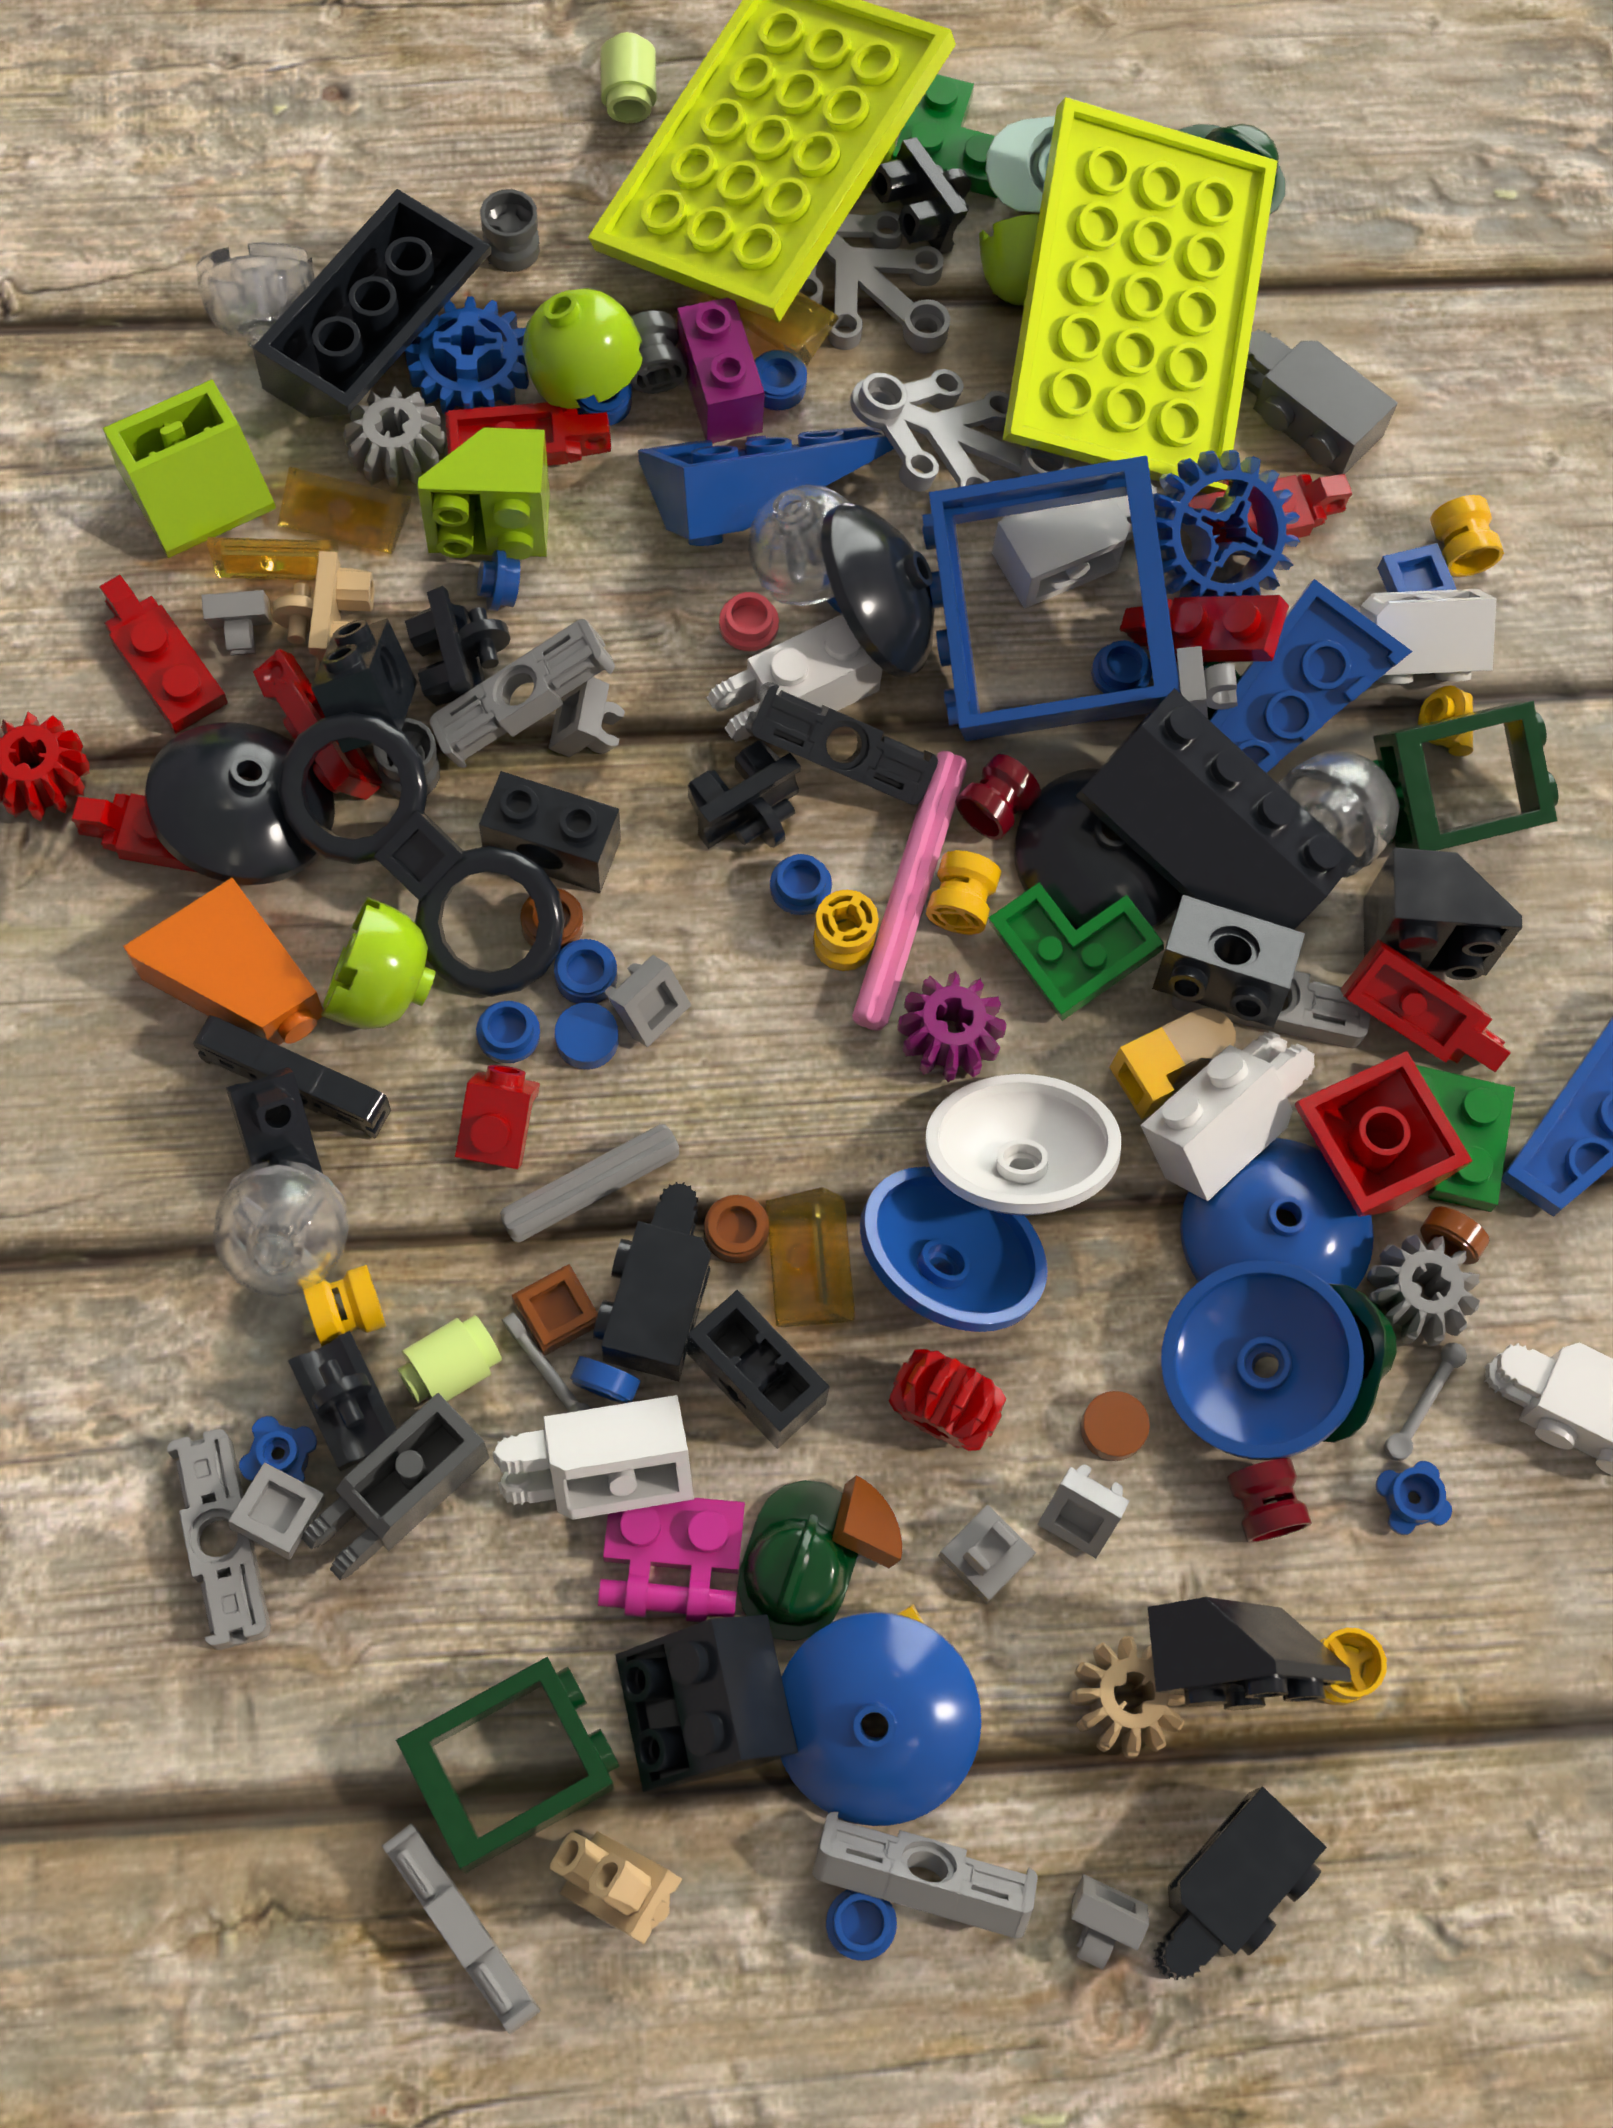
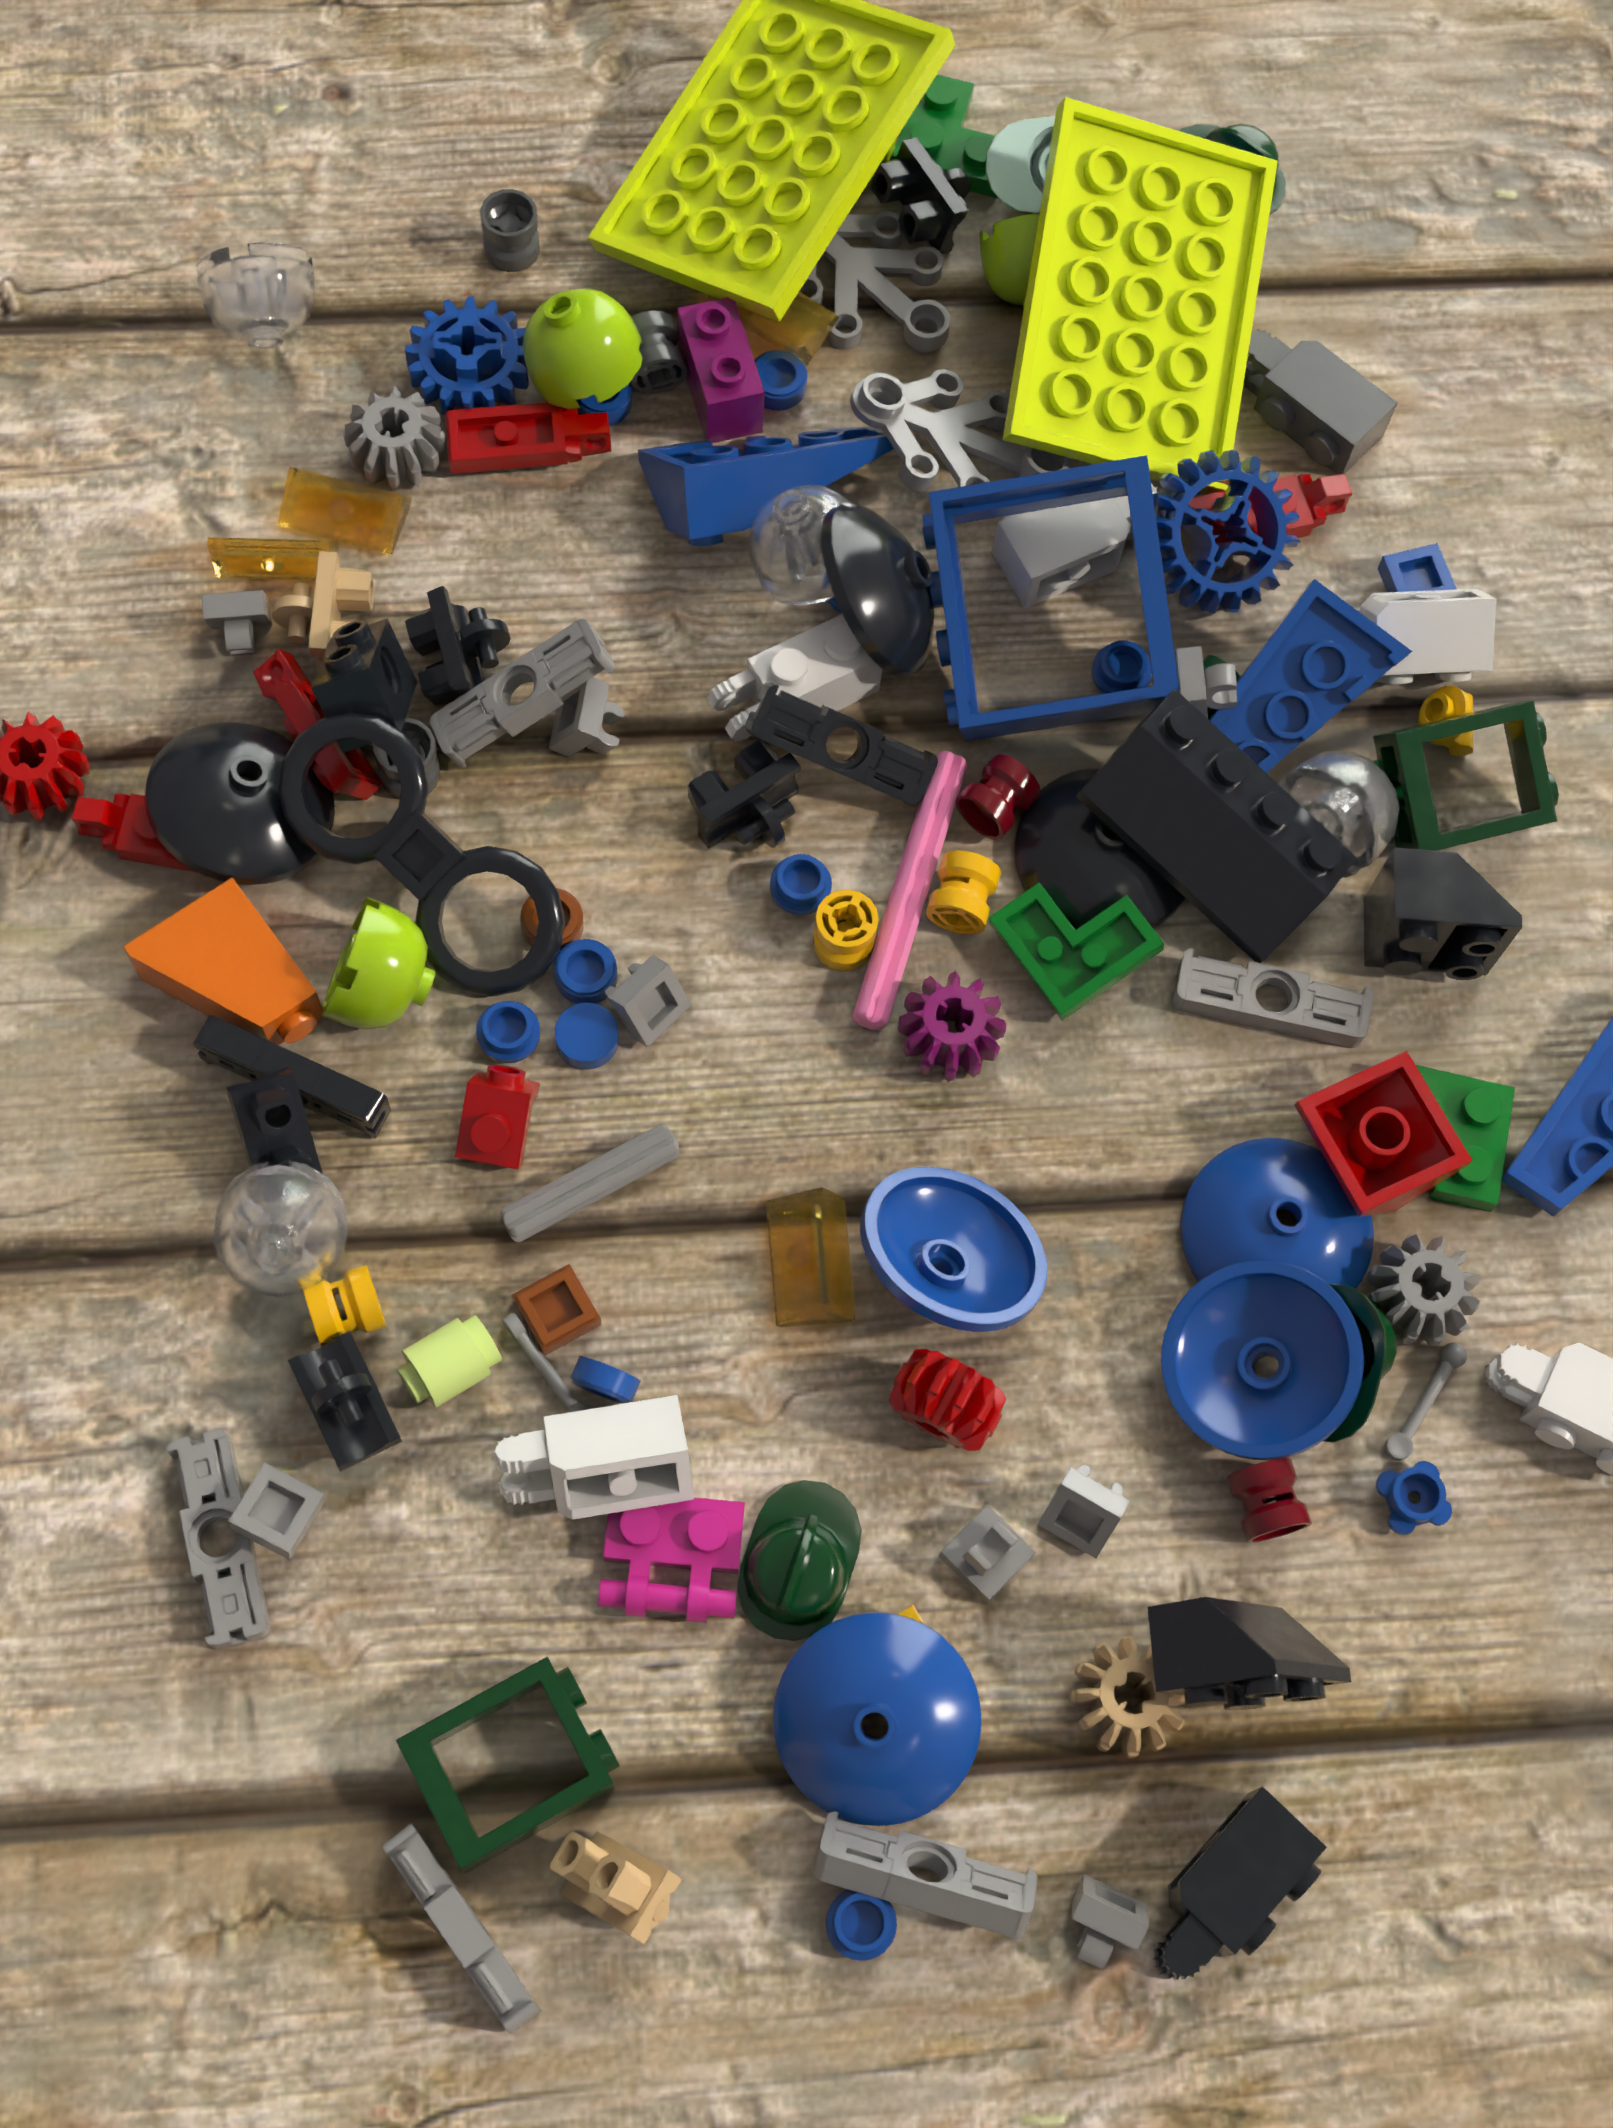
red hinge [99,575,228,734] -> none
lime slope [103,379,276,558] -> none
blue plate [239,1416,317,1483] -> none
black slope [252,189,491,418] -> none
dark grey hinge [301,1393,490,1580] -> none
lime slope [418,428,550,560] -> none
blue plate [477,550,520,611] -> none
black brick [479,771,621,893] -> none
black hinge [593,1182,711,1382] -> none
yellowish green brick [600,32,657,123] -> none
black slope [615,1615,798,1792] -> none
black brick [687,1290,830,1449] -> none
dark orange tile [704,1195,769,1263] -> none
coral plate [719,592,779,651] -> none
dark orange tile [832,1475,902,1569] -> none
white dish [926,1074,1121,1215] -> none
dark orange tile [1080,1391,1150,1461] -> none
leg [1109,1008,1236,1120] -> none
red hinge [1119,595,1289,662] -> none
white hinge [1140,1031,1315,1201] -> none
black brick [1152,895,1305,1028] -> none
yellow wheel [1320,1627,1387,1706] -> none
red hinge [1340,939,1511,1072] -> none
dark orange tile [1420,1206,1490,1265] -> none
yellow wheel [1430,495,1504,577] -> none

